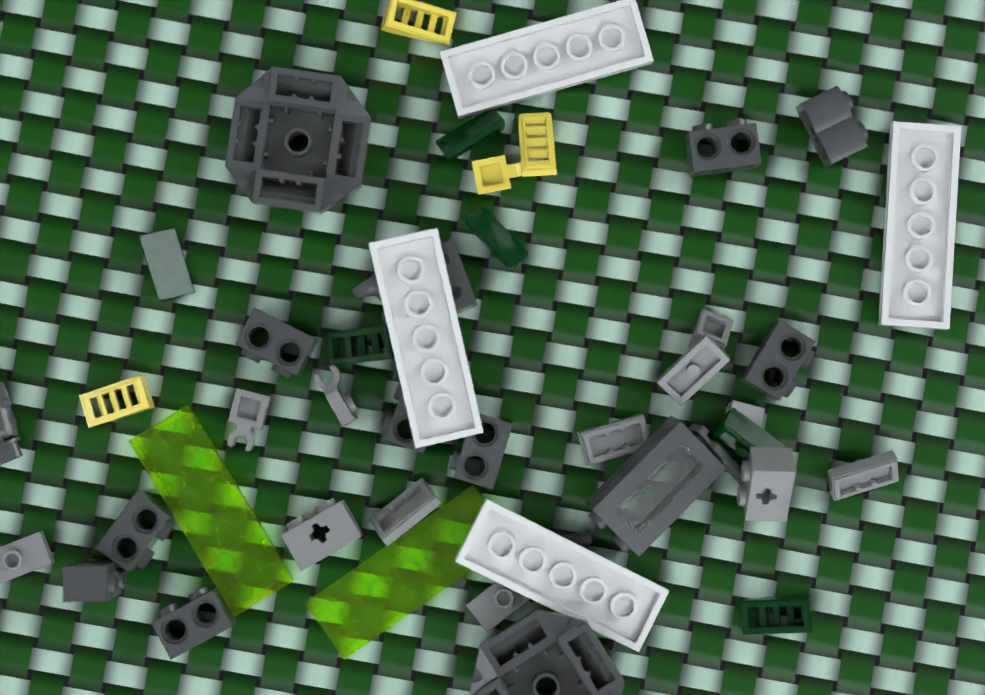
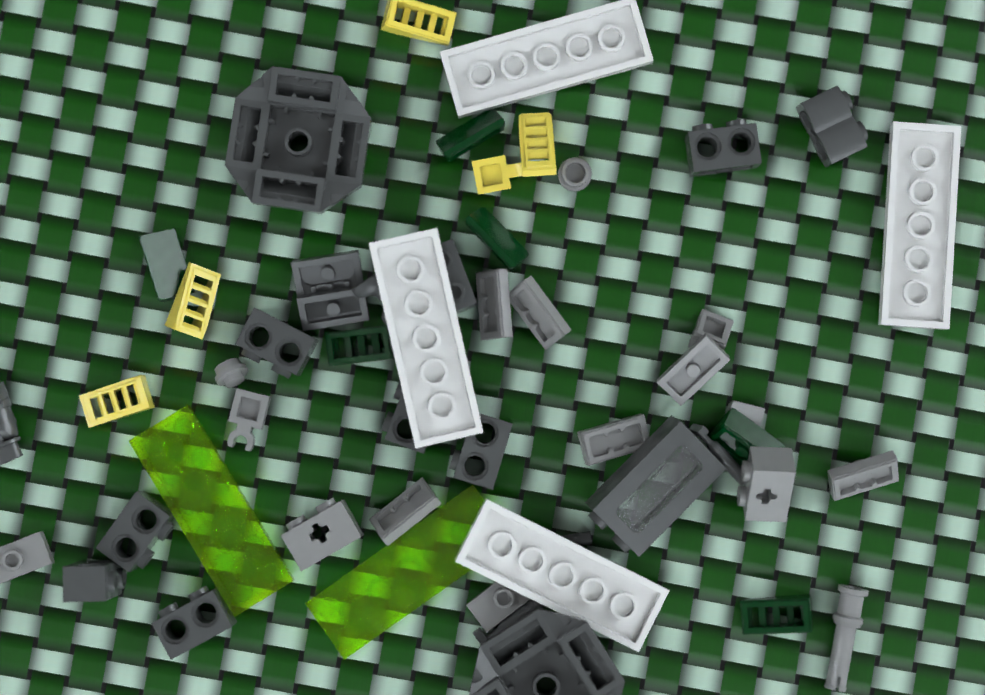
light grey plate [314,365,358,426] -> none
dark grey brick [740,320,815,401] -> none
none -> light yellow slope [165,262,221,340]
none -> light grey plate [214,358,248,388]
none -> dark grey slope [291,249,370,331]
none -> dark grey piece [473,599,544,644]
none -> light grey plate [476,269,513,340]
none -> light grey plate [509,276,571,350]
none -> light grey plate [558,157,592,192]
none -> light grey pin [824,584,869,692]

